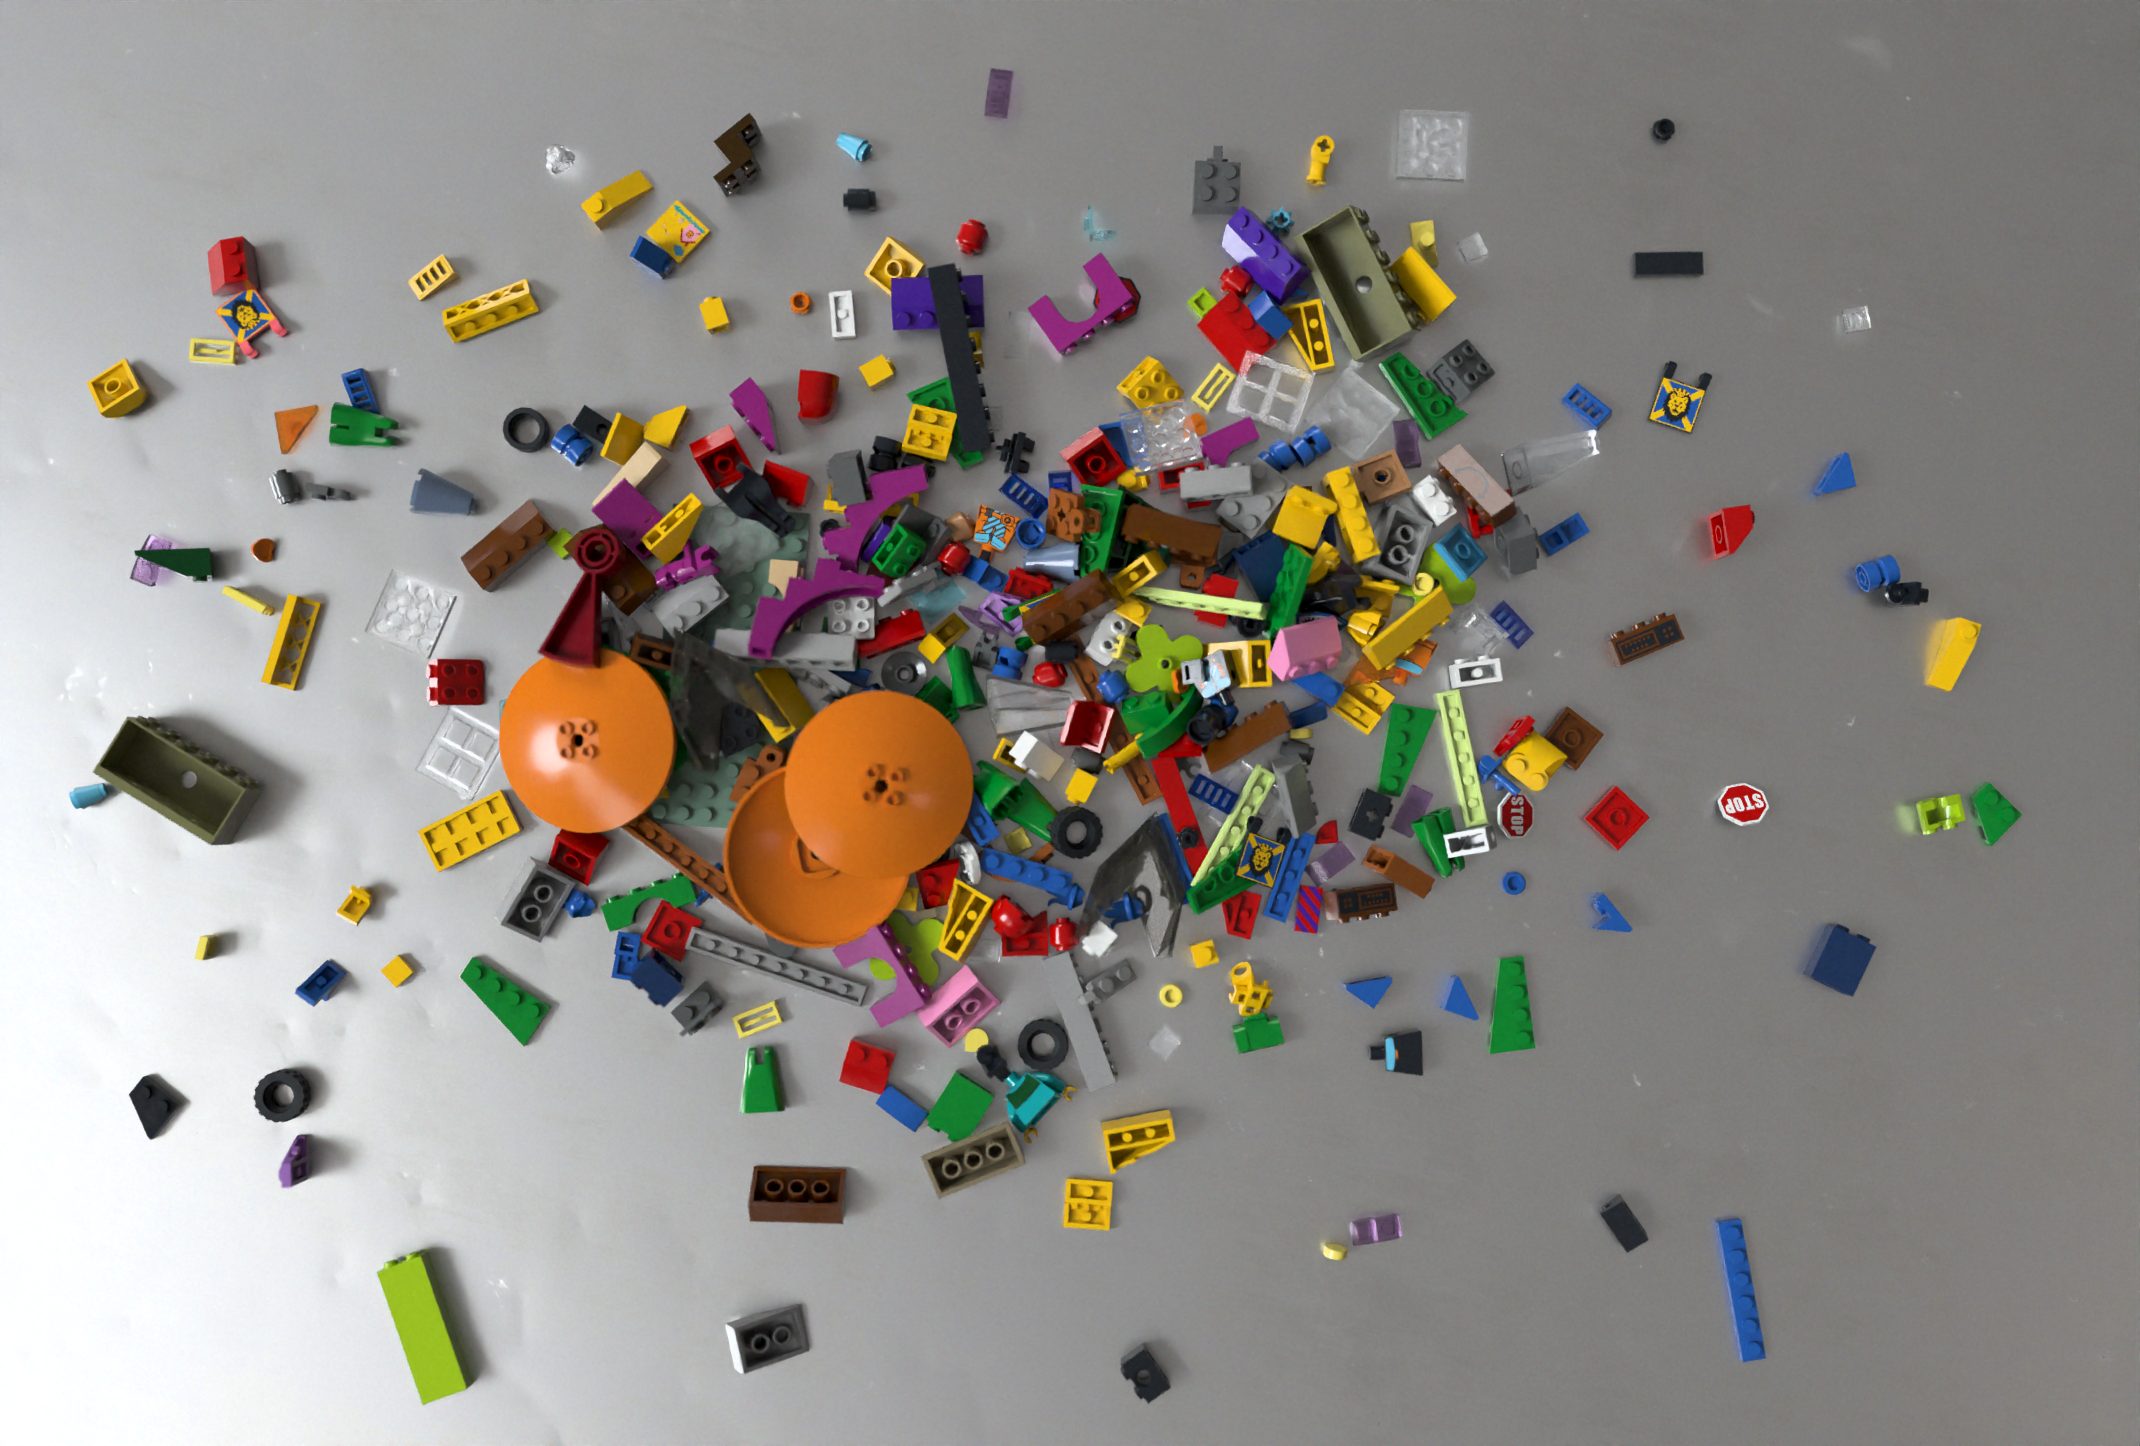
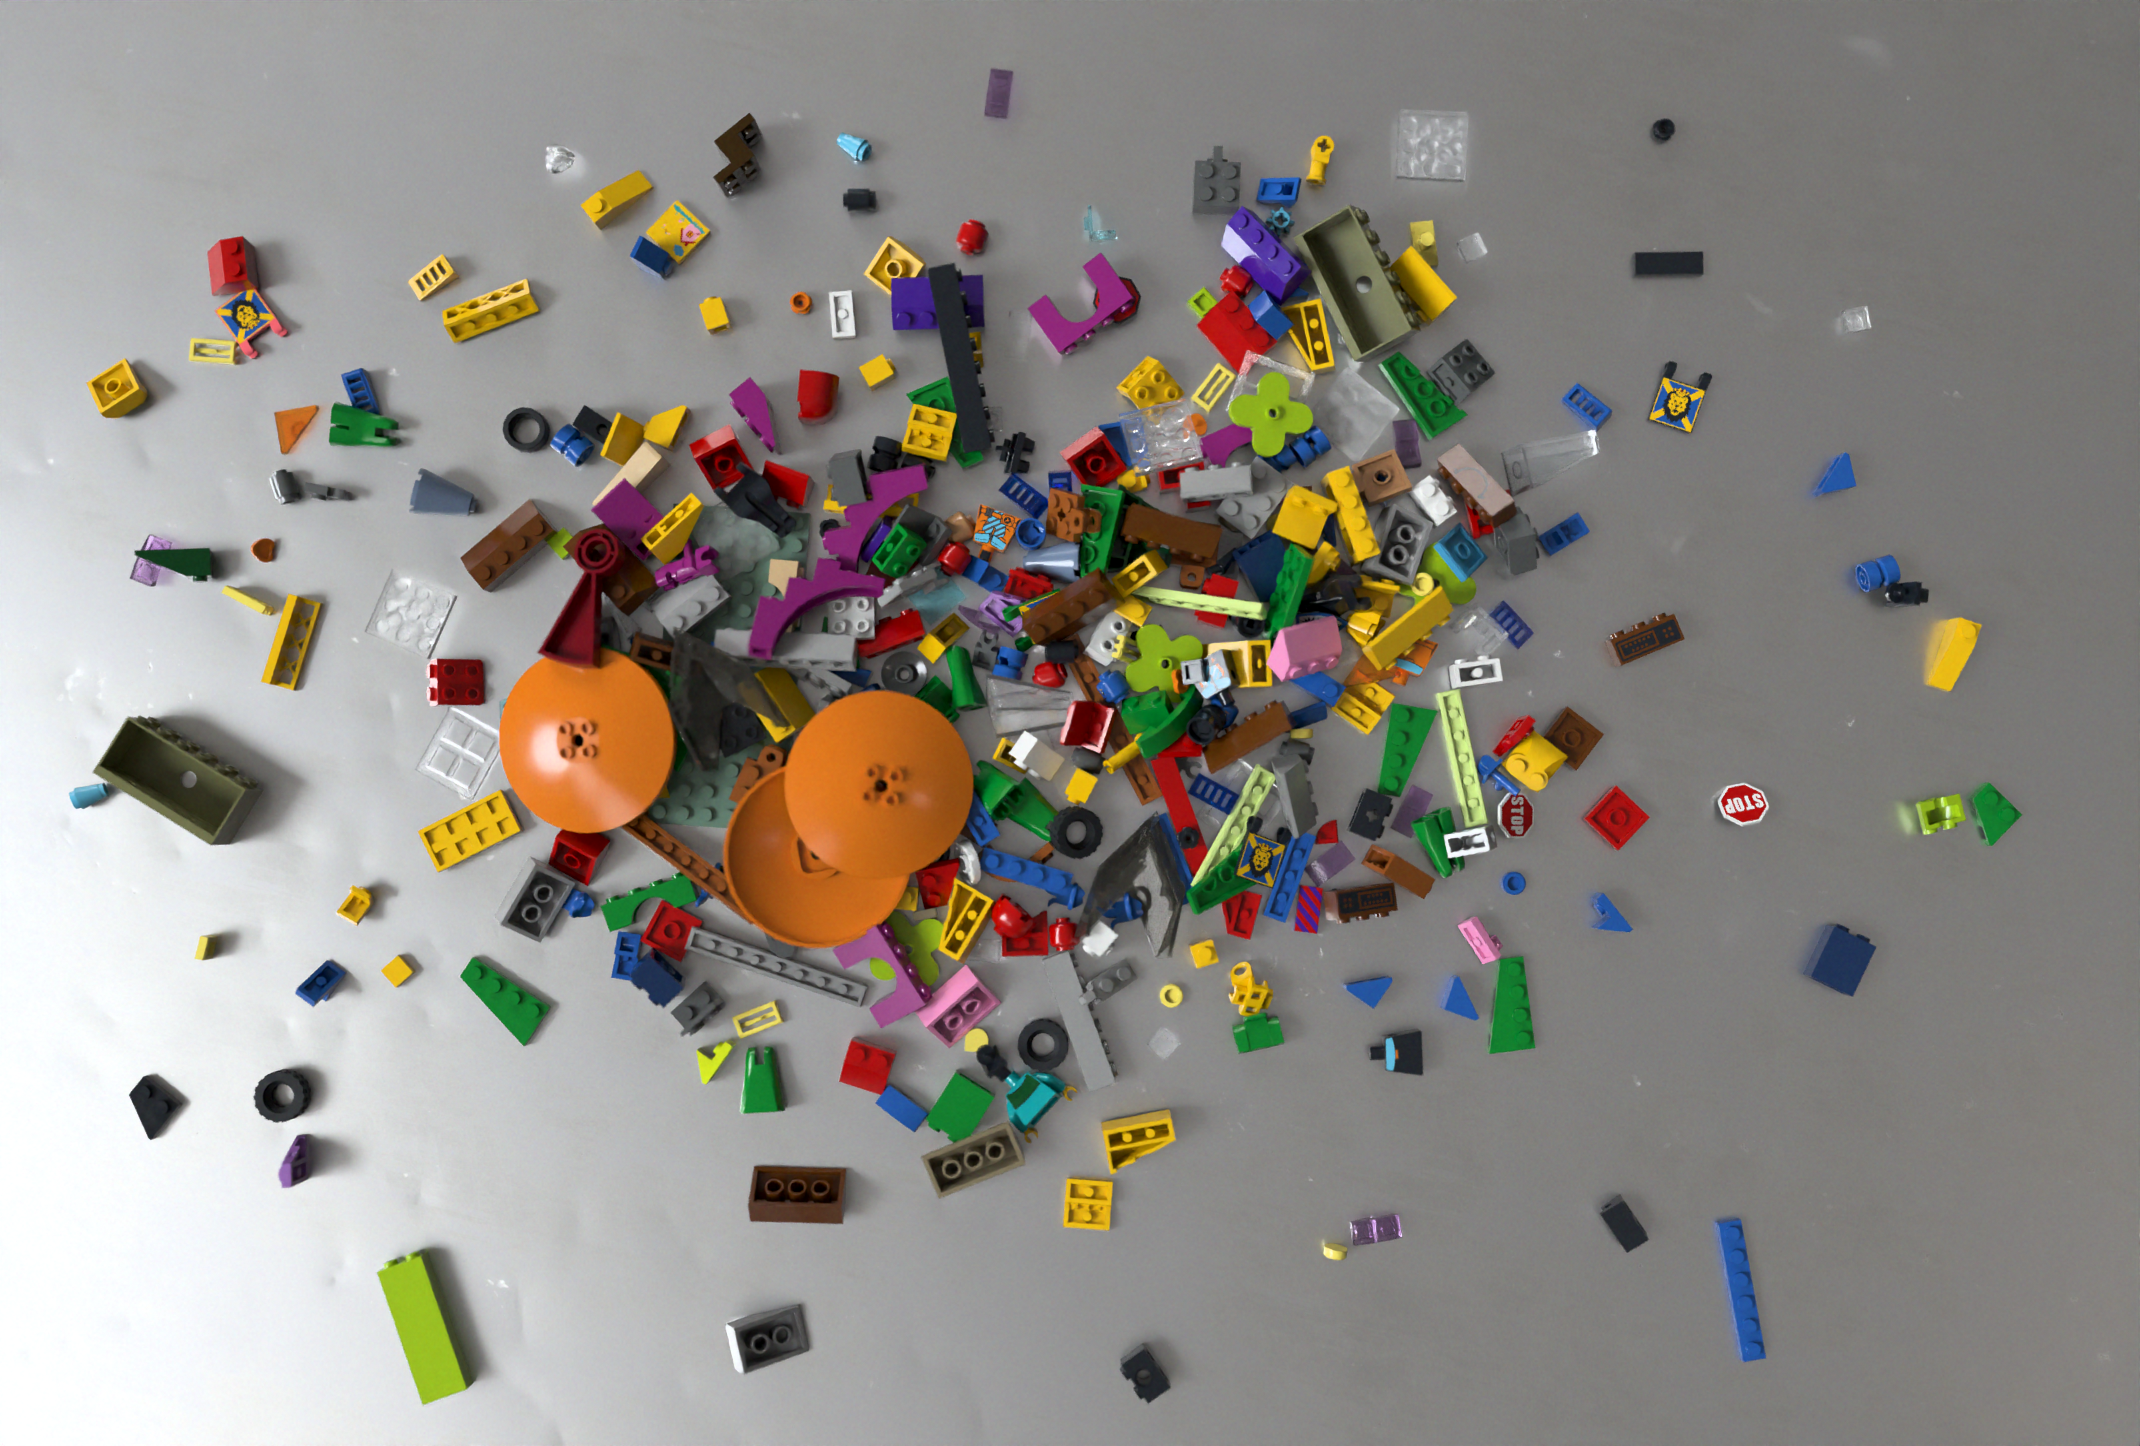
light yellow tile [1003,826,1034,856] -> none
red slope [1708,505,1755,560] -> none
none -> neon yellow slope [697,1039,736,1085]
none -> lime plant [1228,372,1313,458]
none -> blue slope [1256,177,1302,209]
none -> bright pink hinge [1458,916,1503,964]

